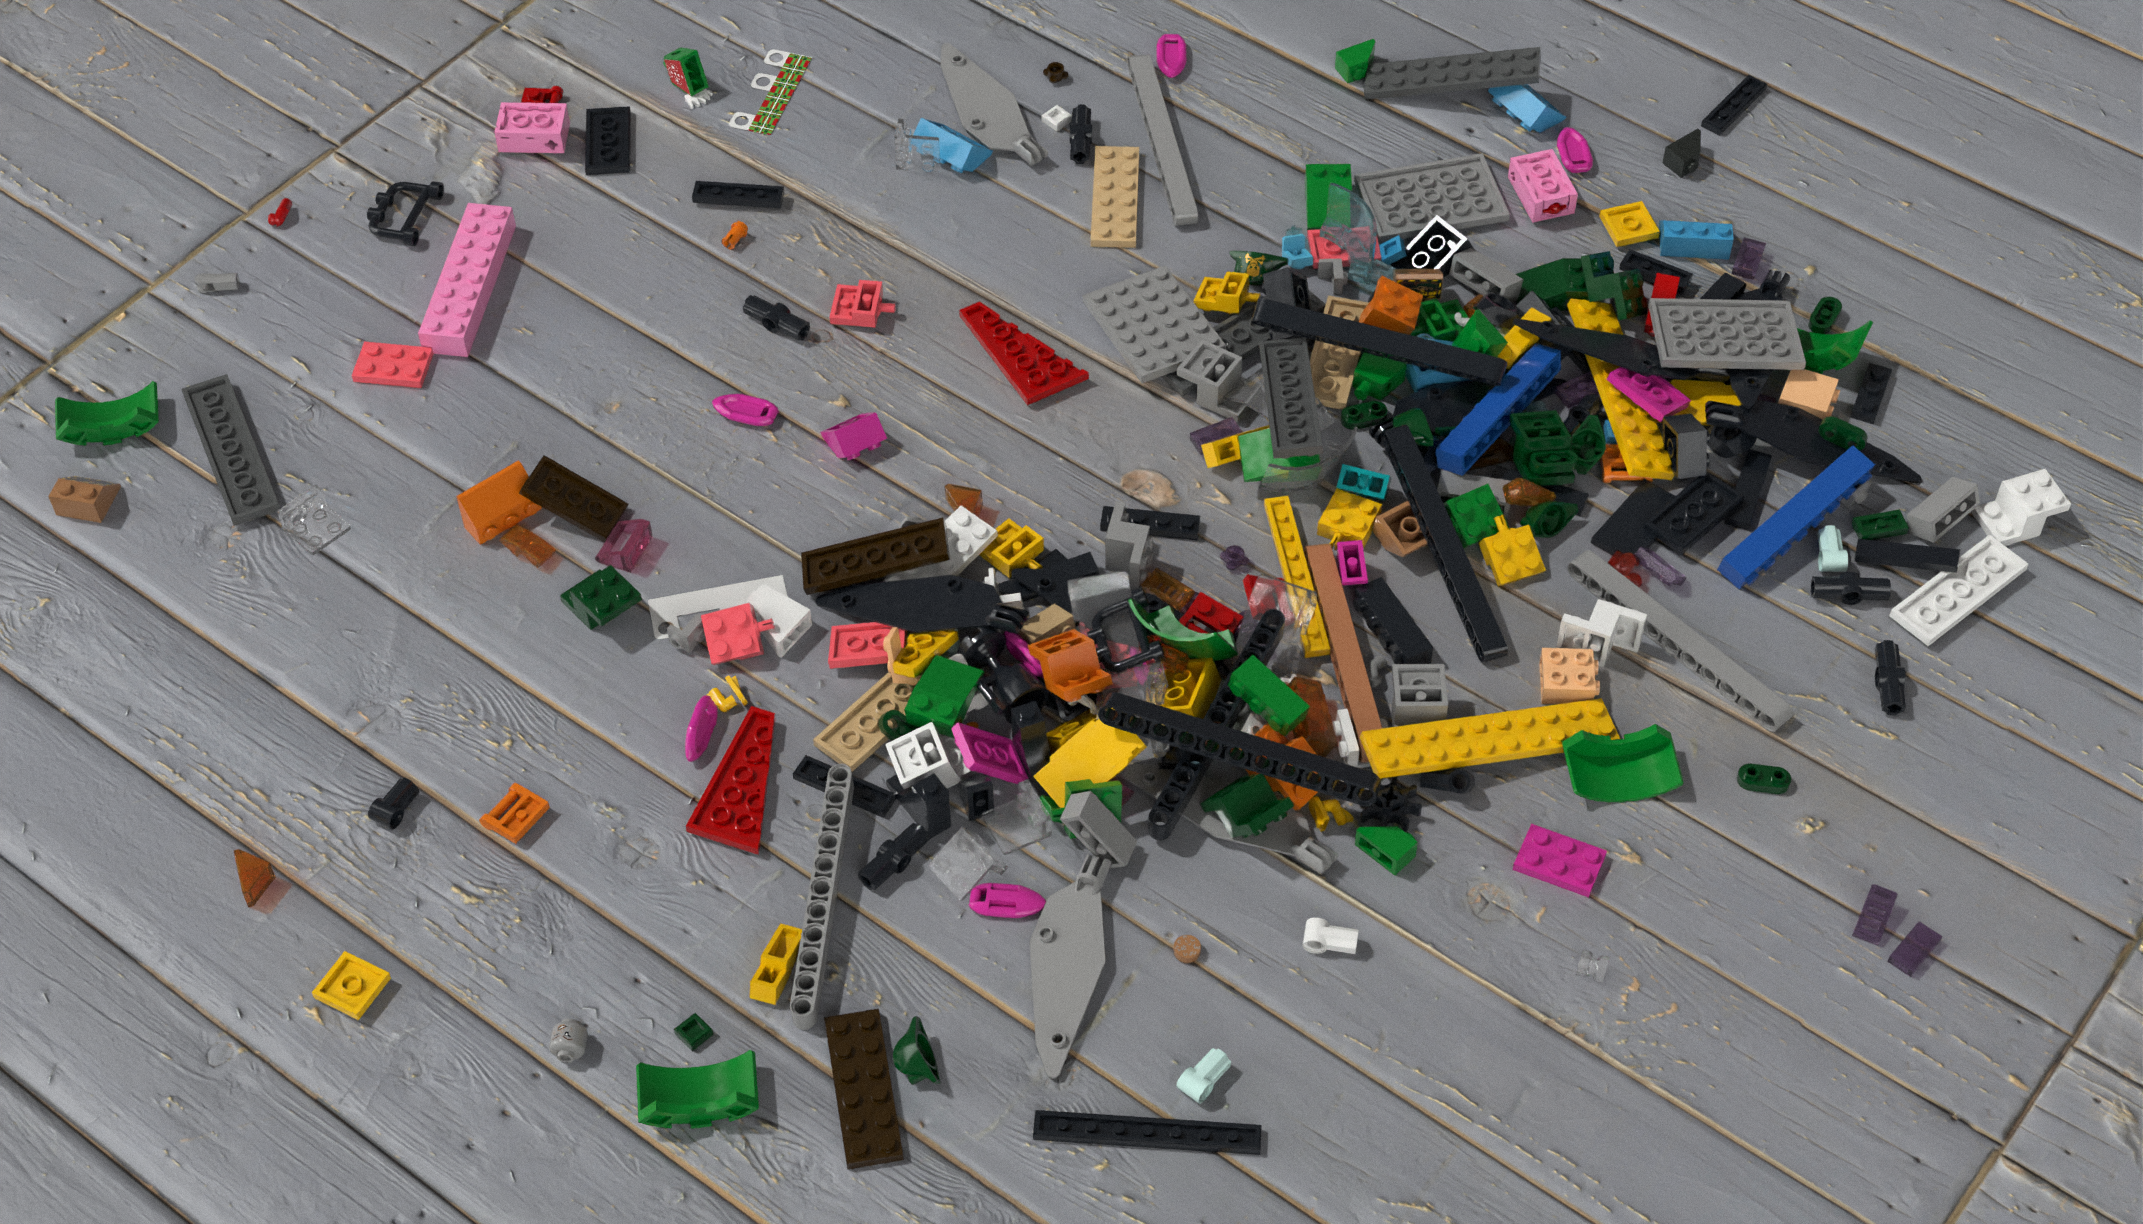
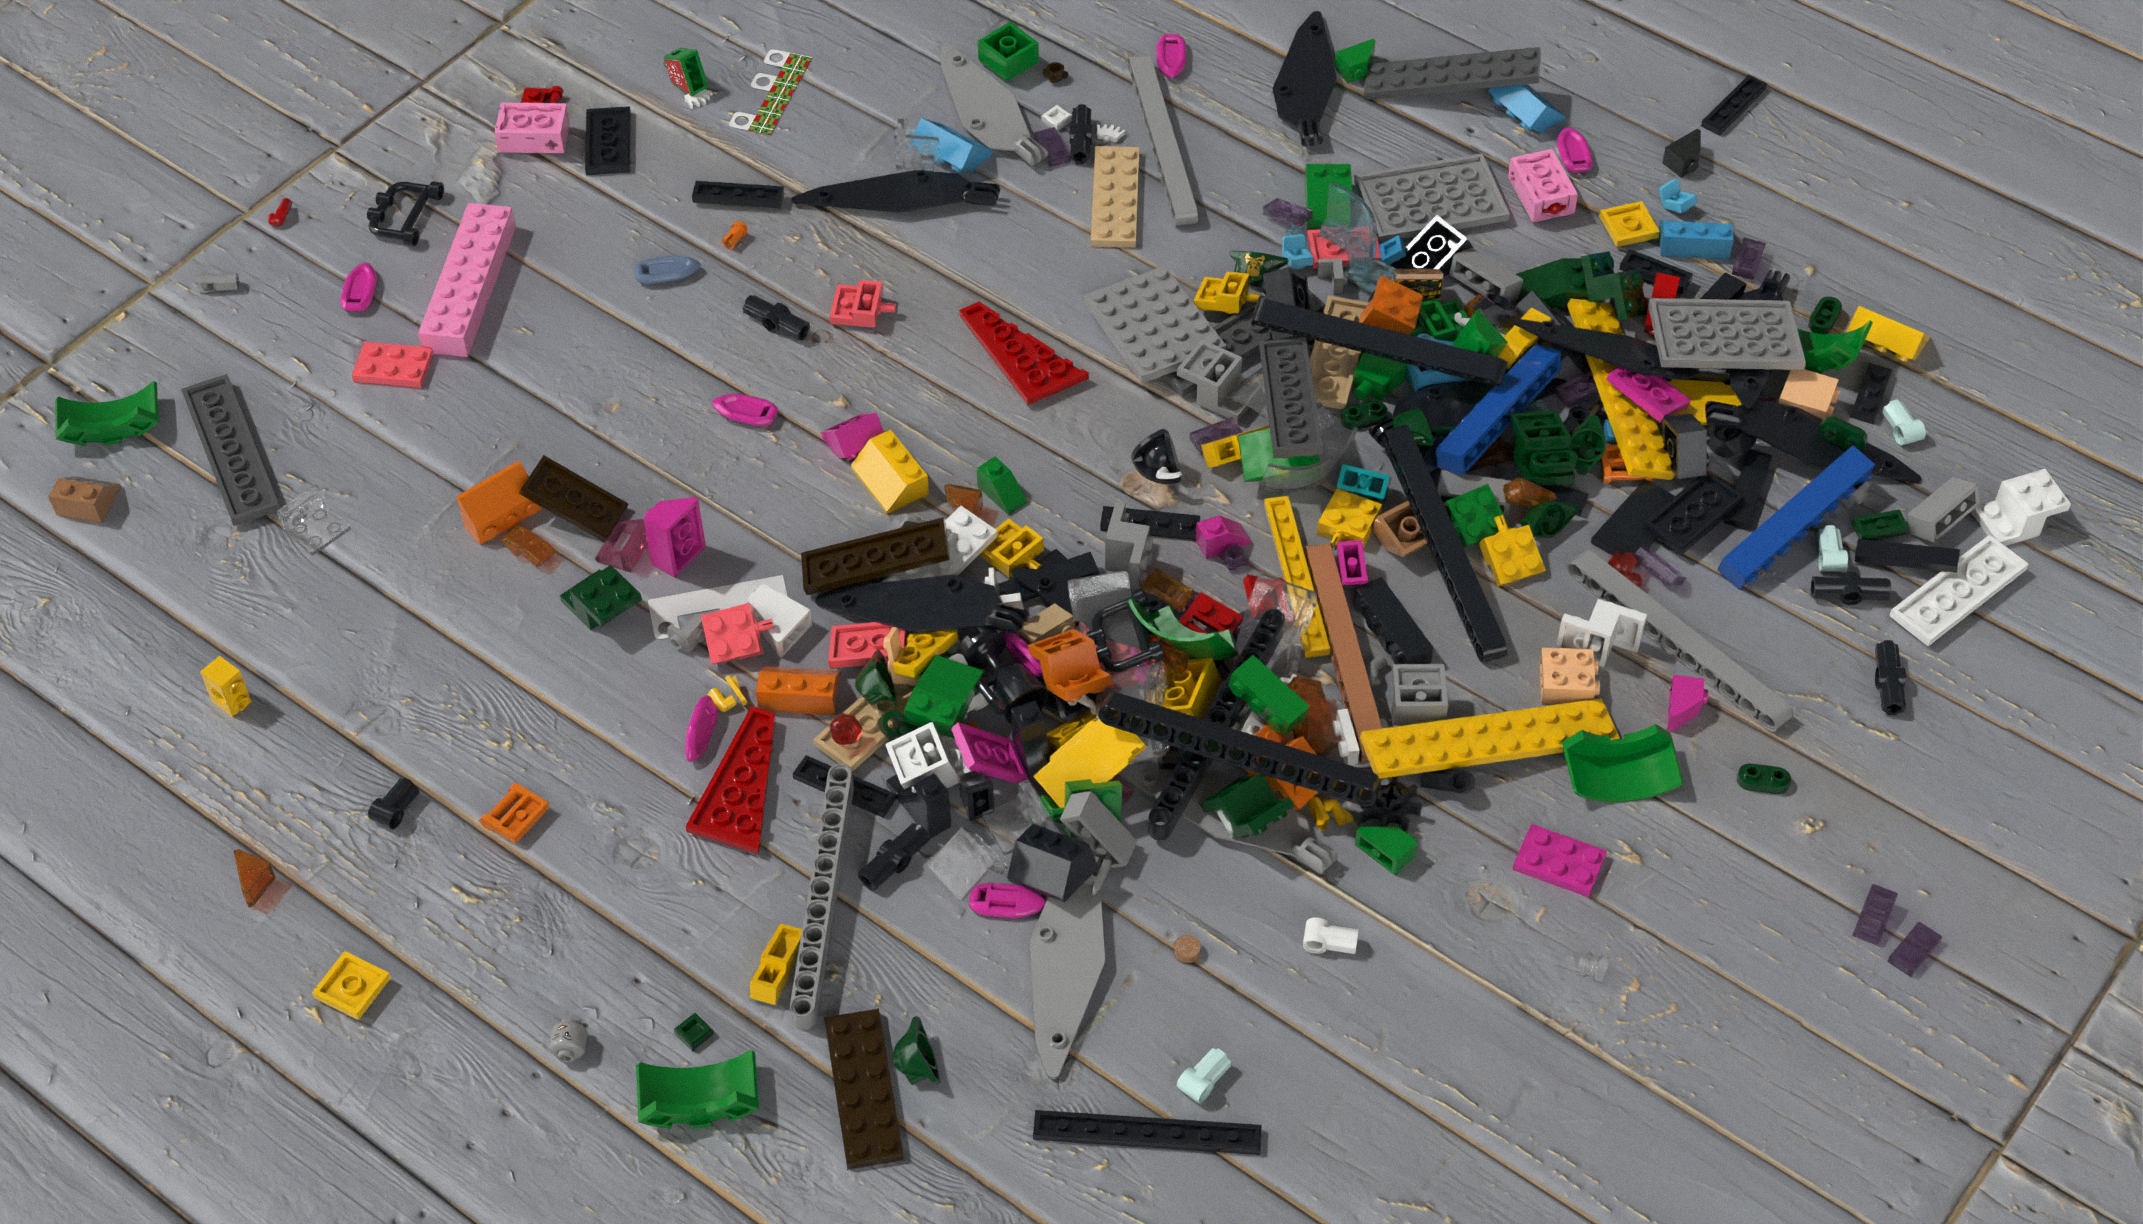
none -> yellow brick [200,655,252,717]
none -> dark pink piece [340,262,377,312]
none -> sand blue piece [634,255,701,284]
none -> dark pink slope [643,497,706,578]
none -> orange slope [756,666,841,715]
none -> black wing [792,170,1001,213]
none -> clear red animal [829,713,863,745]
none -> yellow slope [851,429,929,514]
none -> dark green hat [855,649,897,705]
none -> green slope [977,456,1027,515]
none -> green brick [978,22,1039,82]
none -> black slope [1007,824,1099,903]
none -> clear purple plate [1034,127,1070,167]
none -> white piece [1096,124,1125,143]
none -> black hat [1131,429,1182,484]
none -> dark pink slope [1196,515,1251,559]
none -> clear purple plate [1263,198,1313,227]
none -> black wing [1272,11,1337,147]
none -> medium azure bracket [1659,179,1698,213]
none -> dark pink slope [1667,674,1708,731]
none -> yellow slope [1846,306,1930,362]
none -> light aqua piece [1882,399,1926,446]

